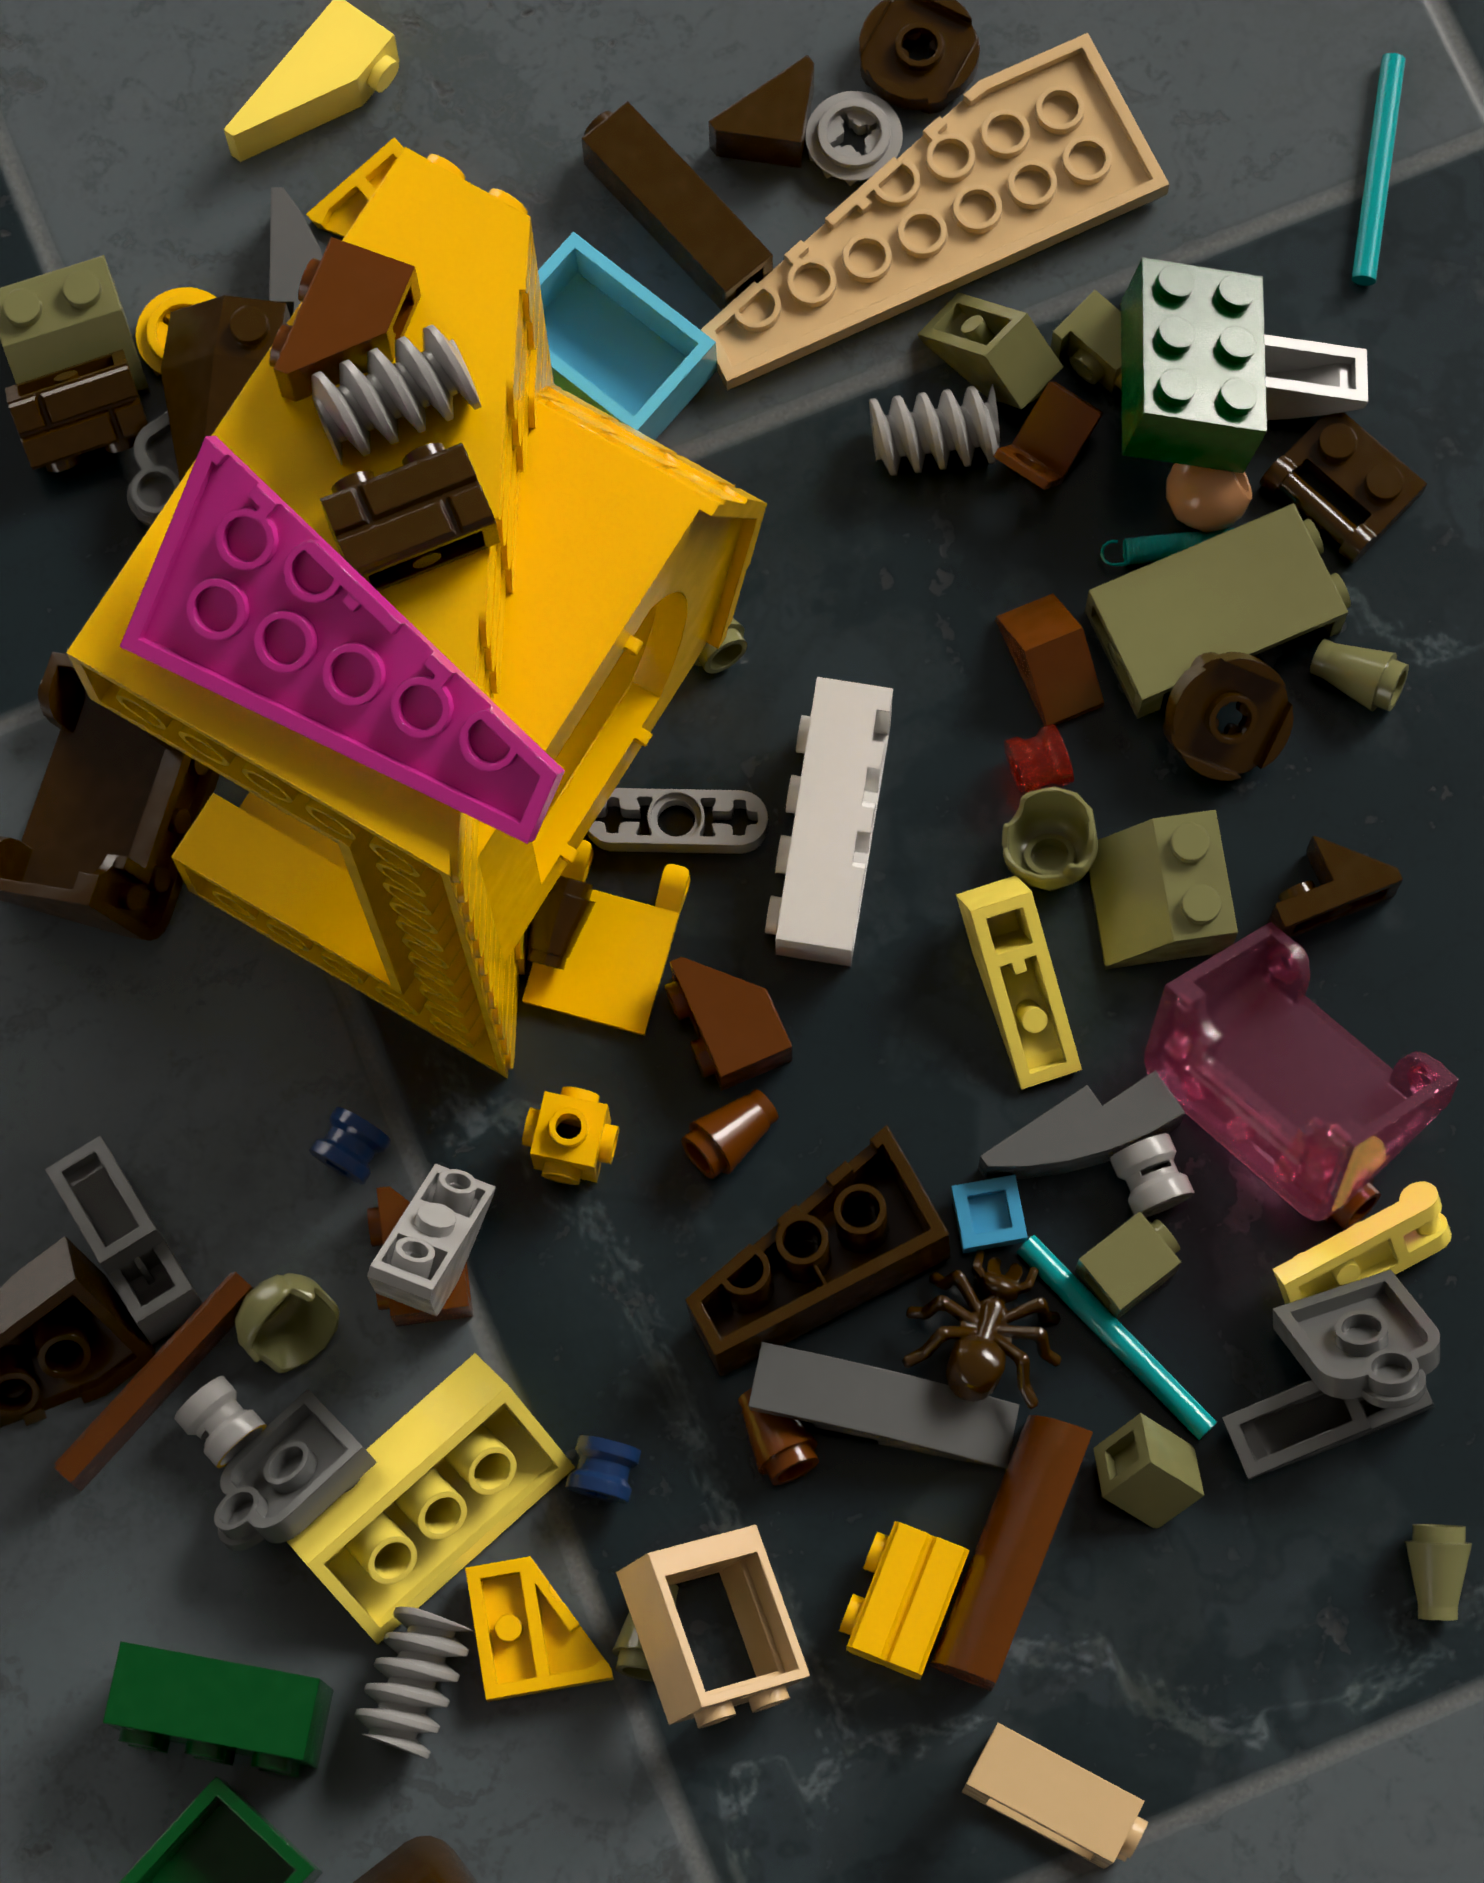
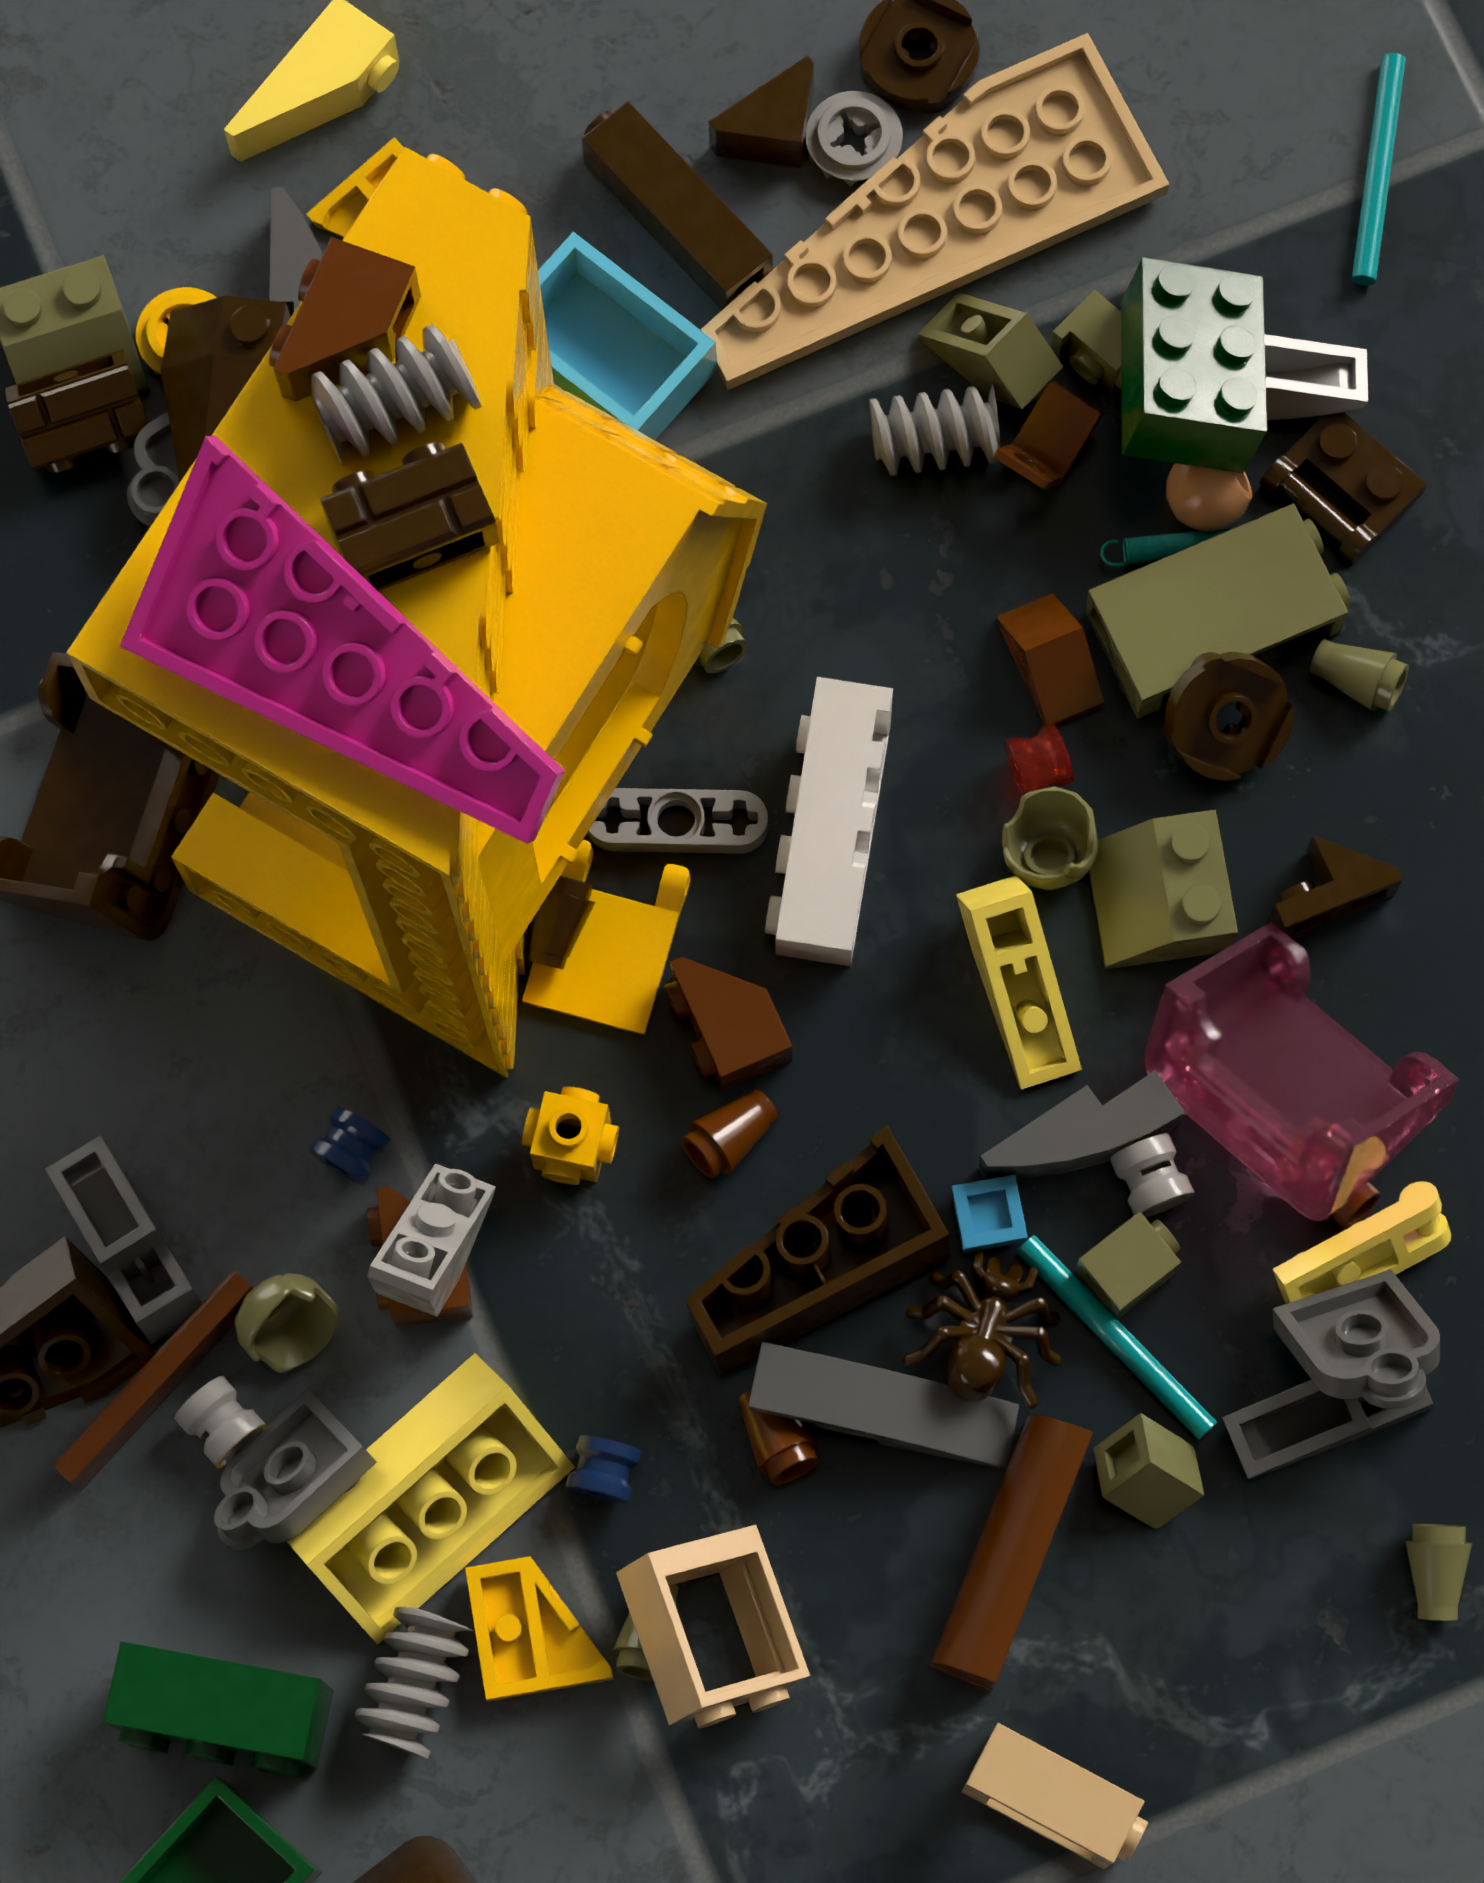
yellow brick [839,1521,970,1680] -> none

